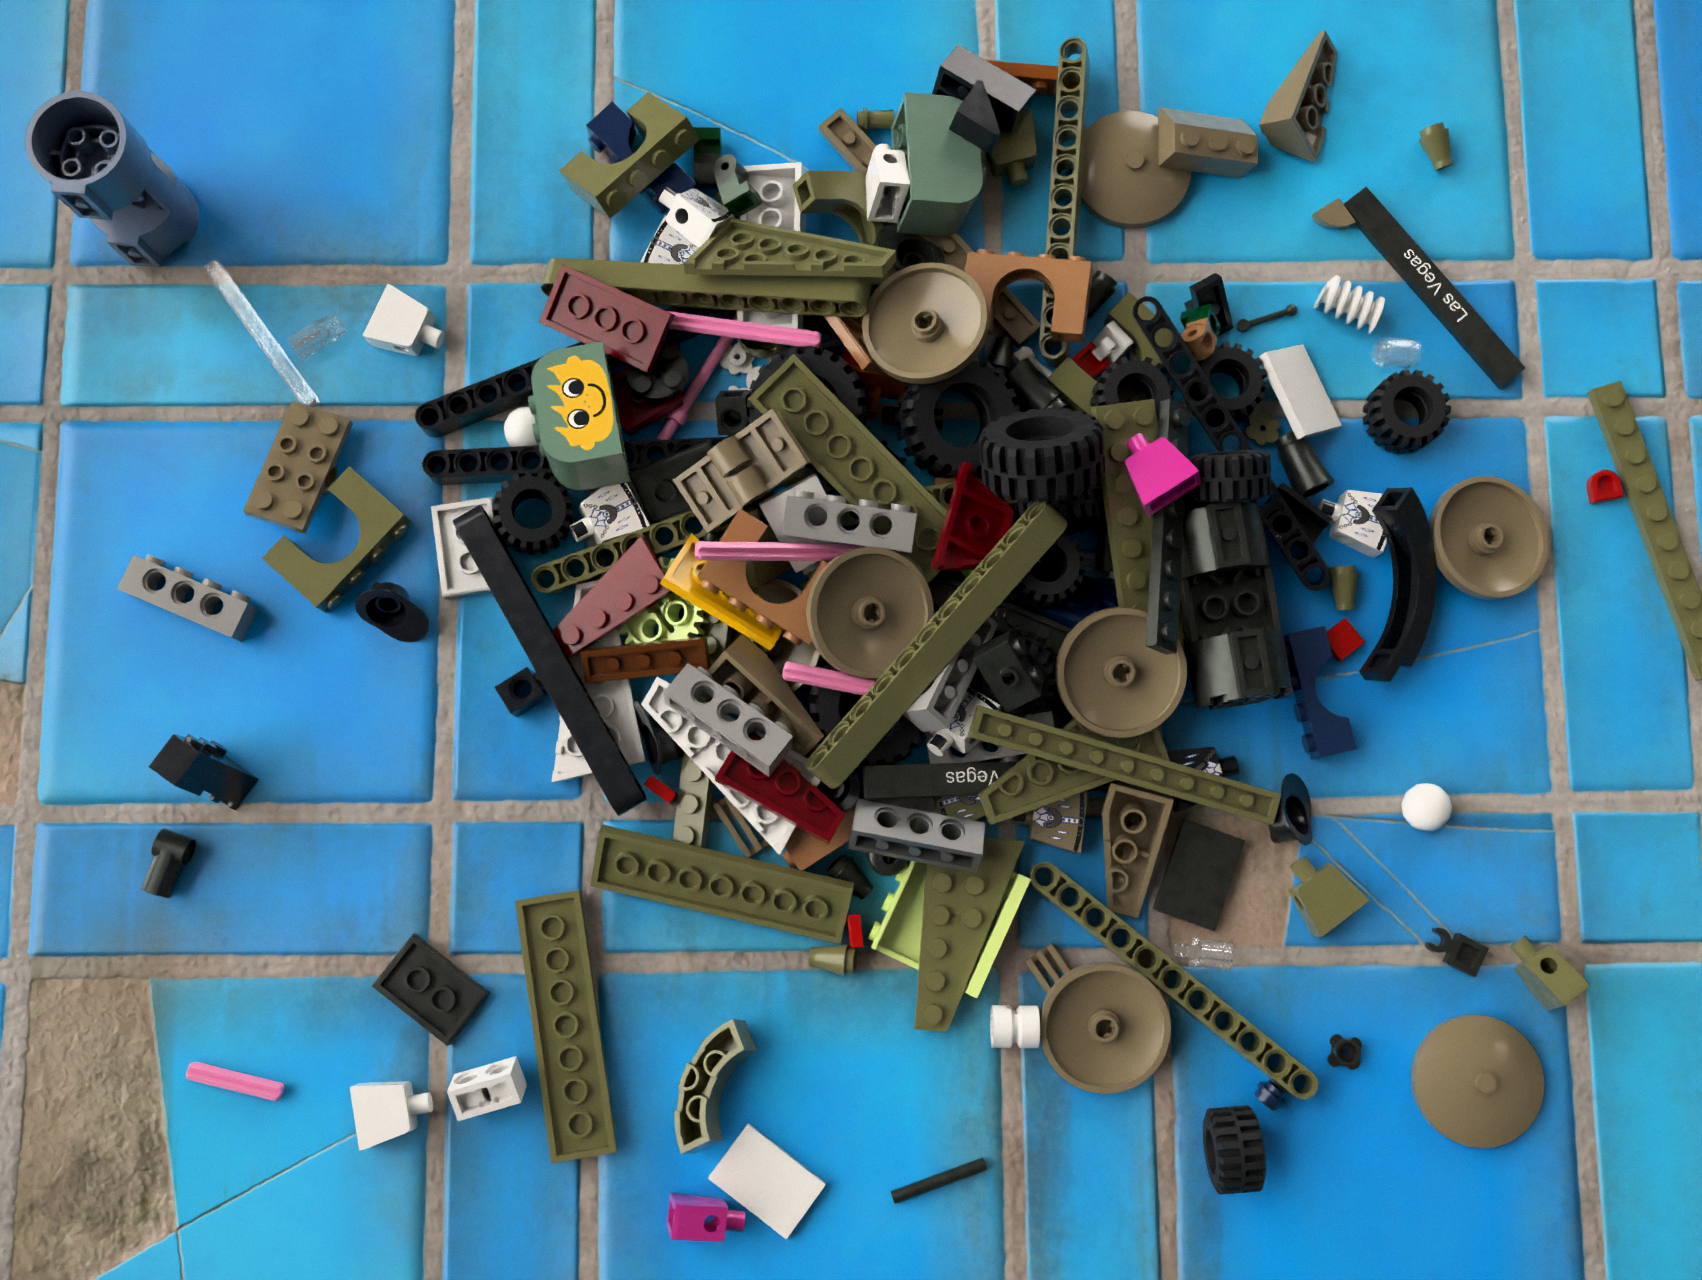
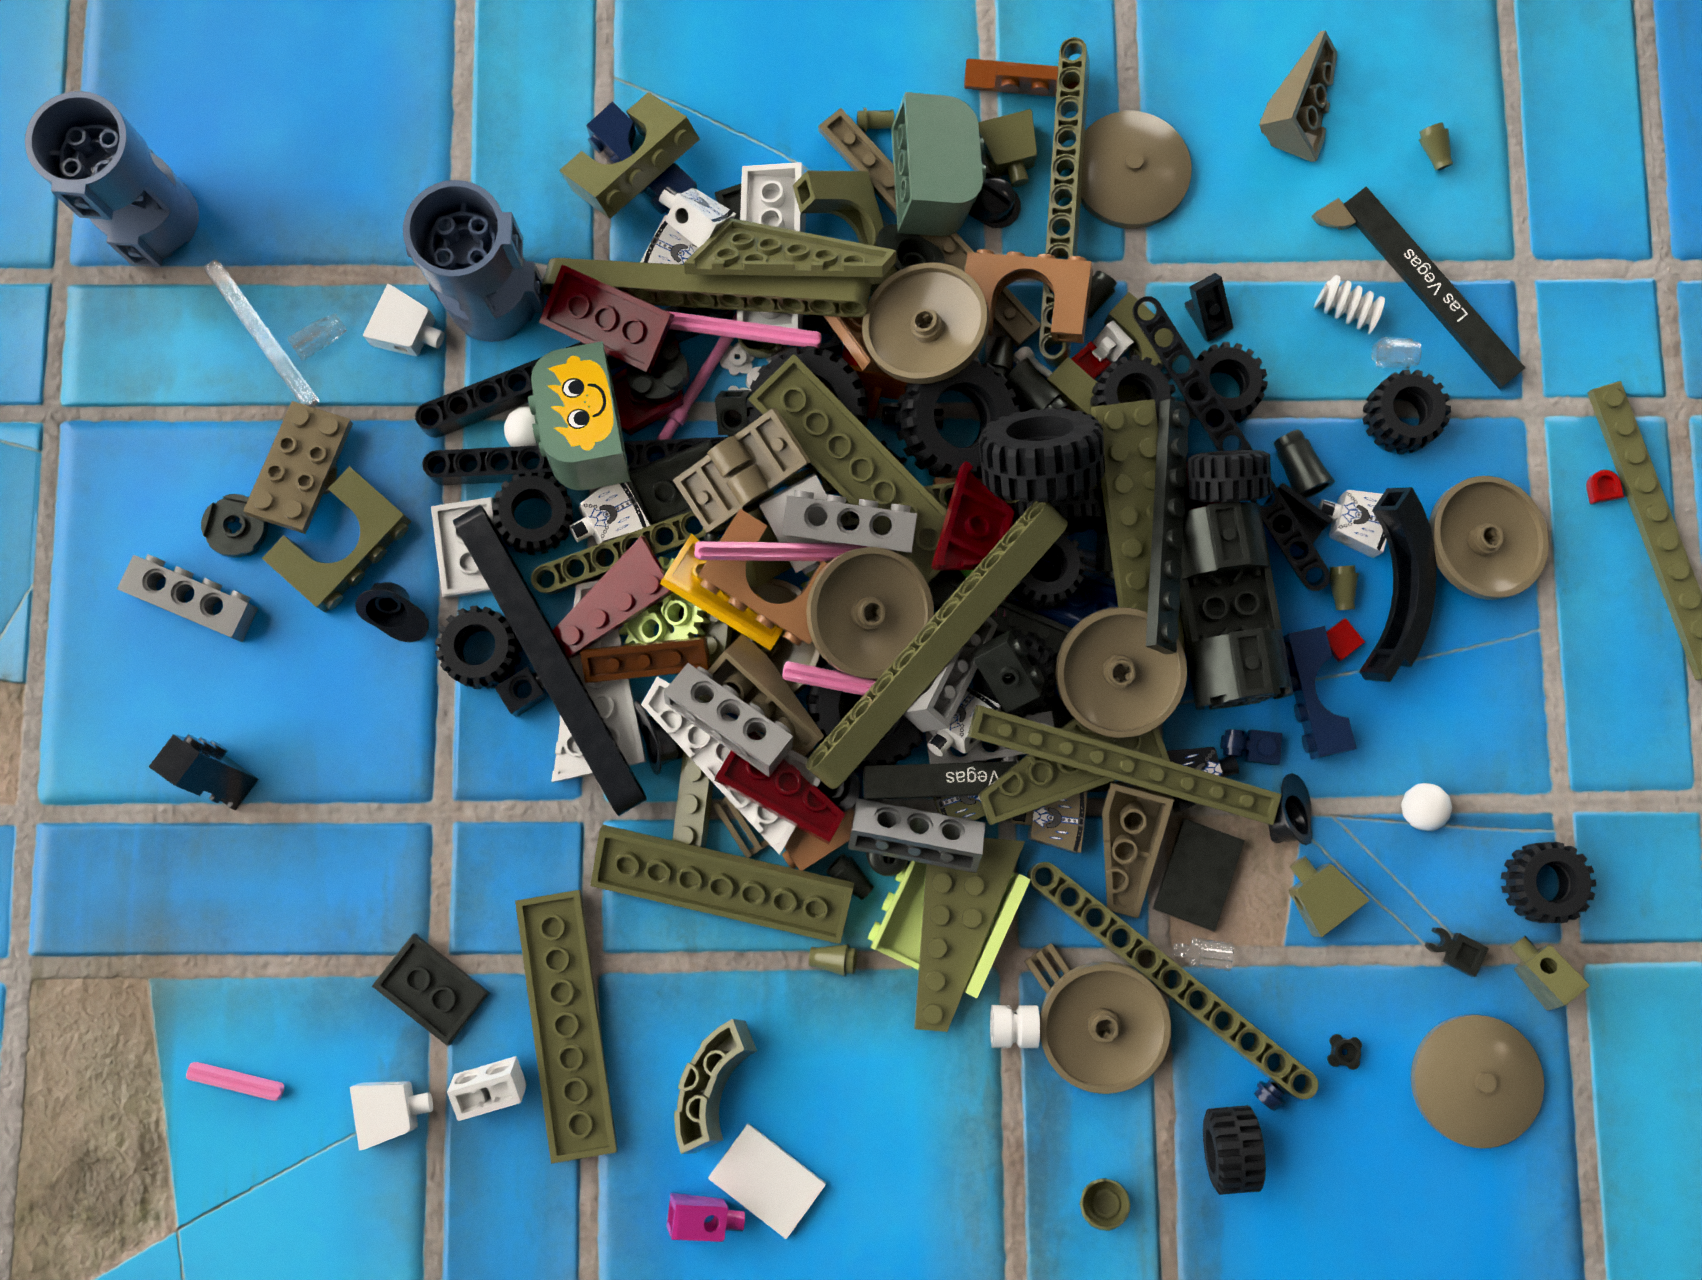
pearl dark grey piece [141,829,196,898] -> none
red tile [644,775,678,805] -> none
leg [693,127,722,189] -> none
dark green leg [713,154,762,218] -> none
red tile [846,914,864,948] -> none
white torso [865,144,910,223] -> none
pearl dark grey bar [890,1157,987,1204] -> none
wedge [932,44,1036,133] -> none
black slope [949,80,1000,152] -> none
dark pink torso [1124,433,1202,517] -> none
dark tan slope [1158,107,1258,178] -> none
medium nougat leg [1180,304,1221,361] -> none
pearl dark grey hinge [1236,304,1298,333] -> none
olive plant [1245,411,1280,446] -> none
white tile [1259,344,1342,440] -> none
none -> pearl dark grey plate [201,494,268,558]
none -> sand blue cylinder [403,180,544,342]
none -> black tyre [435,606,522,689]
none -> black piece [969,173,1021,228]
none -> olive hair [1079,1178,1131,1231]
none -> dark blue plate [1220,729,1282,765]
none -> black tyre [1501,842,1596,923]

